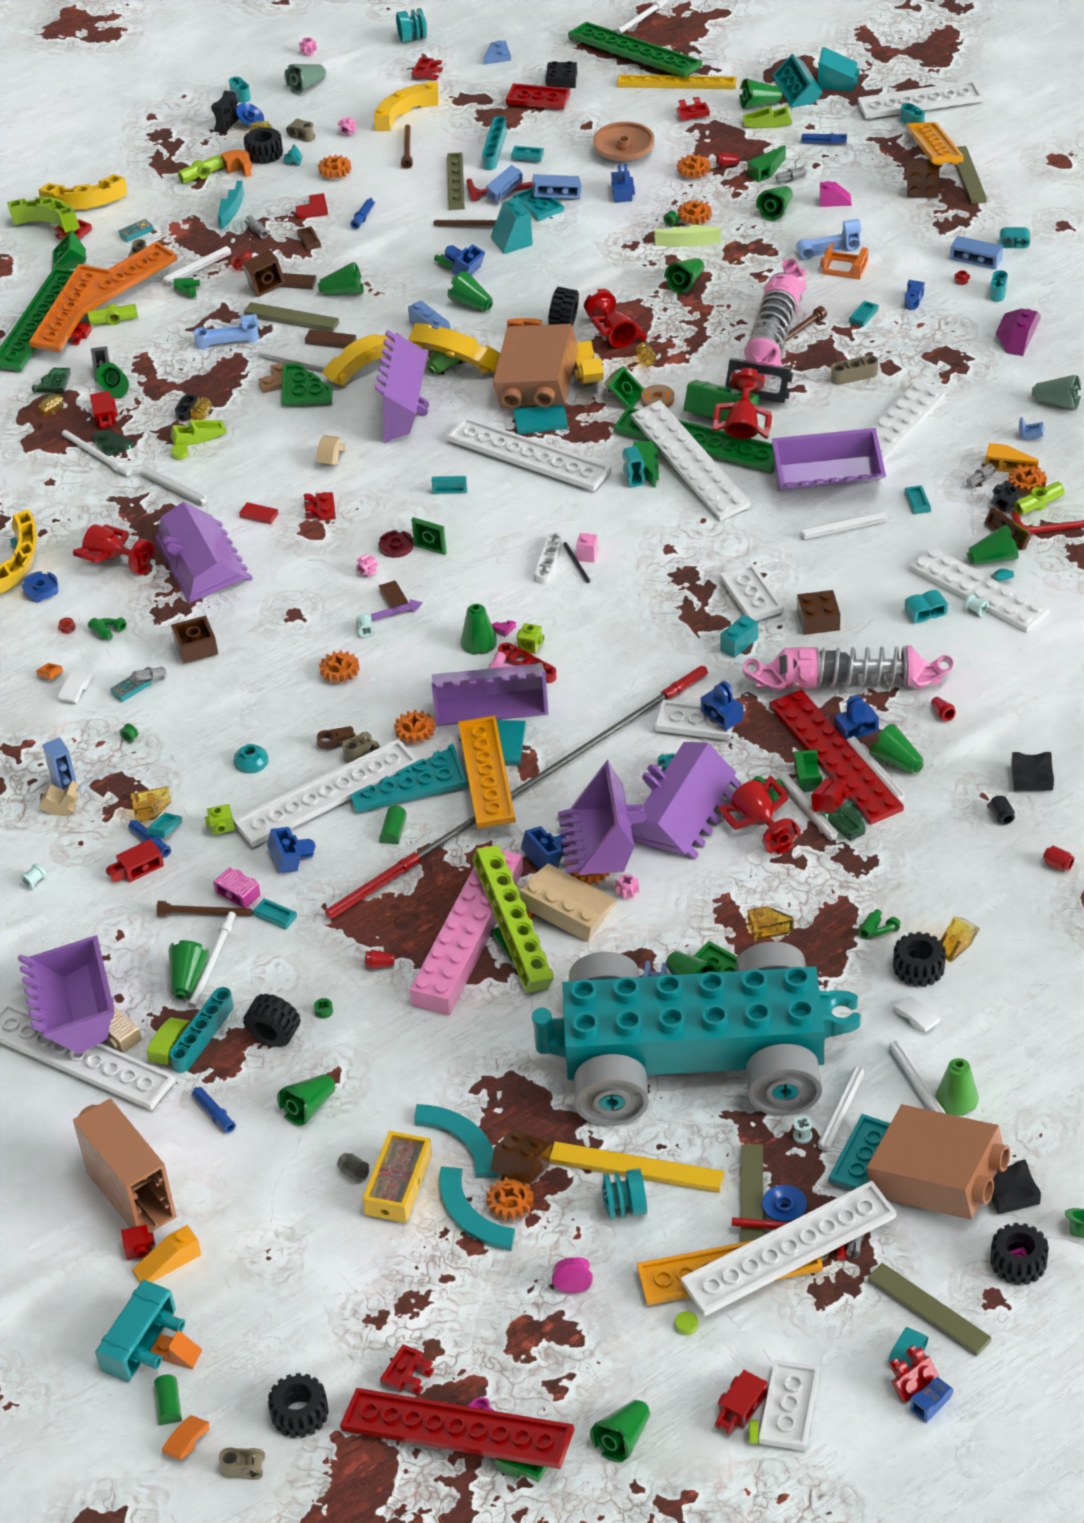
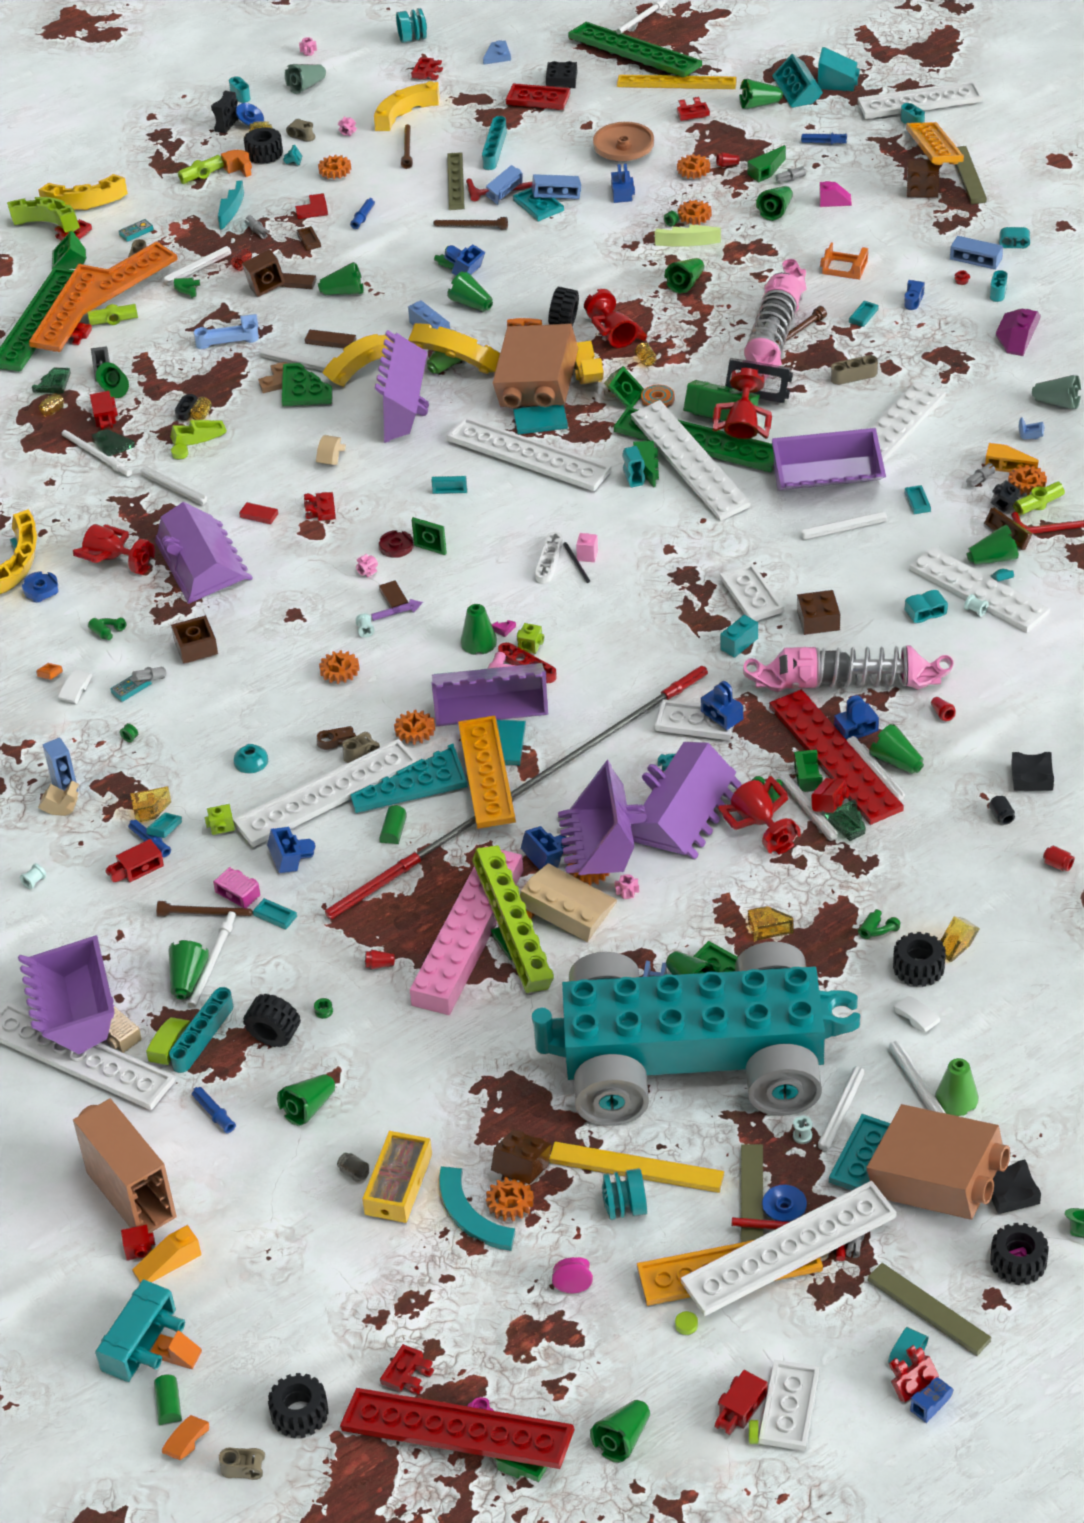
clear red plate [58,617,76,634] -> none
olive tile [244,302,339,332] -> none
teal tile [415,1104,497,1177] -> none
teal slope [491,198,533,254] -> none
teal plate [511,145,544,162] -> none
lime slope [743,106,792,128] -> none
light blue piece [796,219,861,260] -> none

